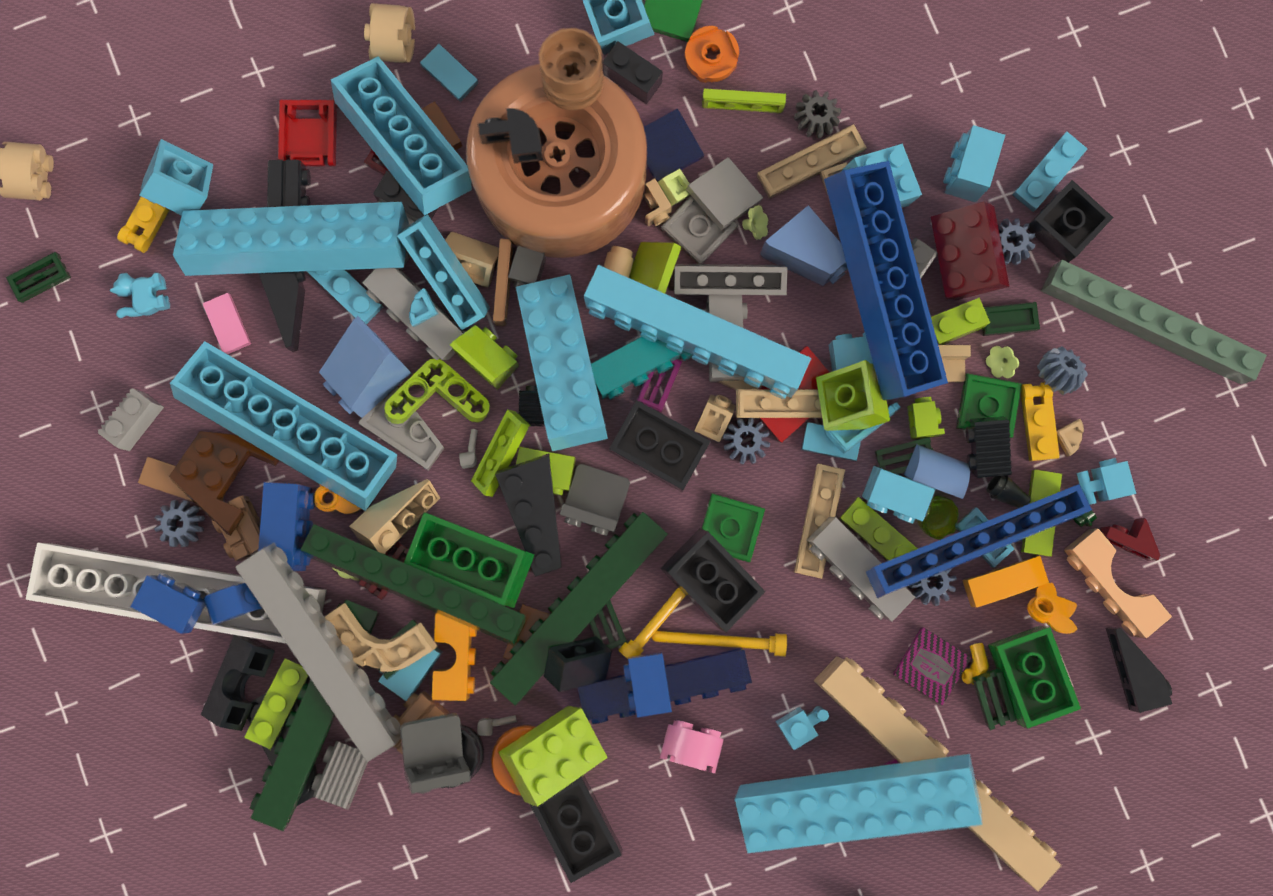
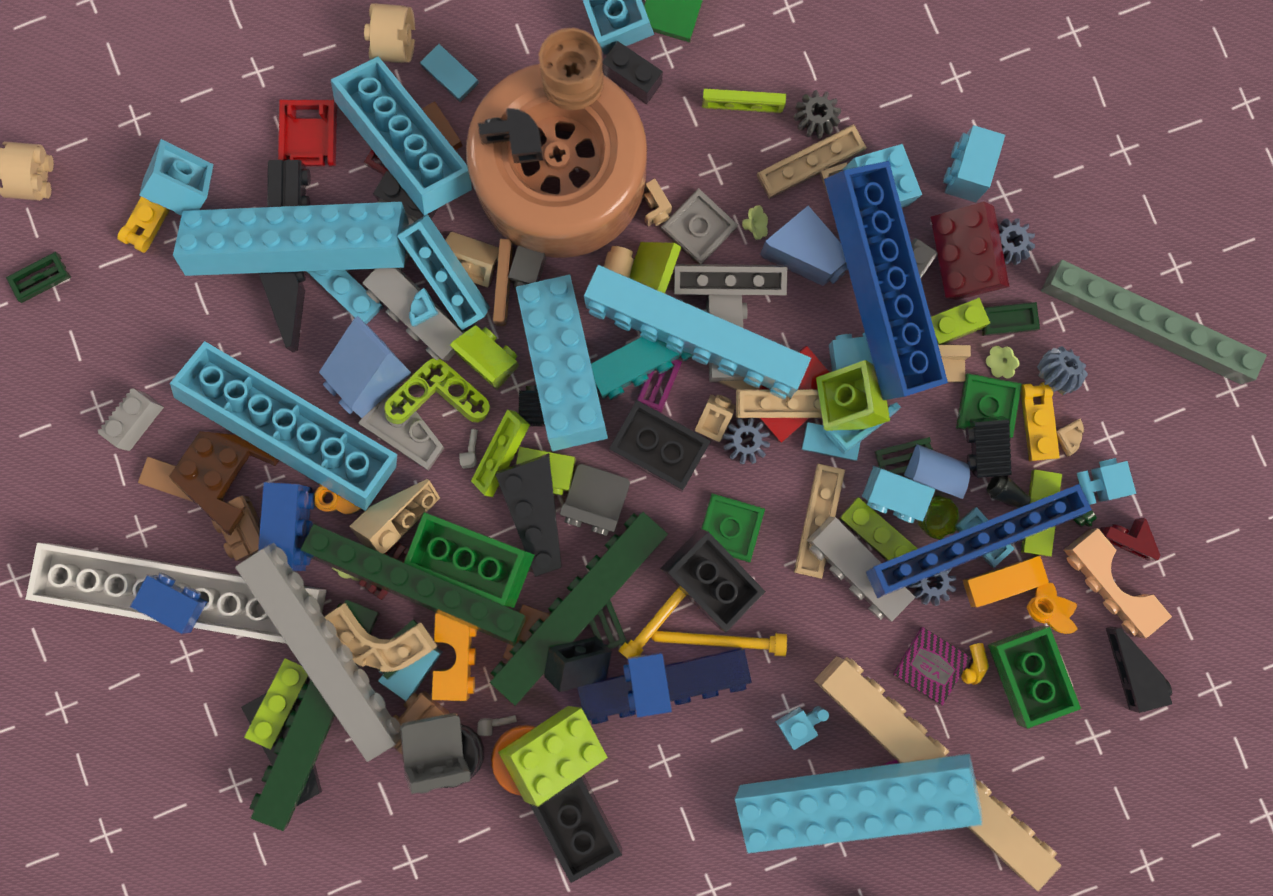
medium azure animal [110,273,170,318] -> none
sand blue gear [154,500,205,547] -> none
black arch [201,635,275,731] -> none
bright pink tile [202,293,251,354] -> none
blue brick [204,583,262,626] -> none
light grey brick [312,741,368,810] -> none
clear blue tile [644,109,704,182] -> none
yellowish green plate [658,169,690,206] -> none
bright pink brick [660,720,724,773] -> none
orange plate [685,26,739,83] -> none
light grey tile [686,157,763,230] -> none
lime brick [907,397,945,439] -> none
dark green tile [972,668,1016,730] -> none
medium azure plate [1012,132,1088,212] -> none
black brick [1027,180,1114,263] -> none

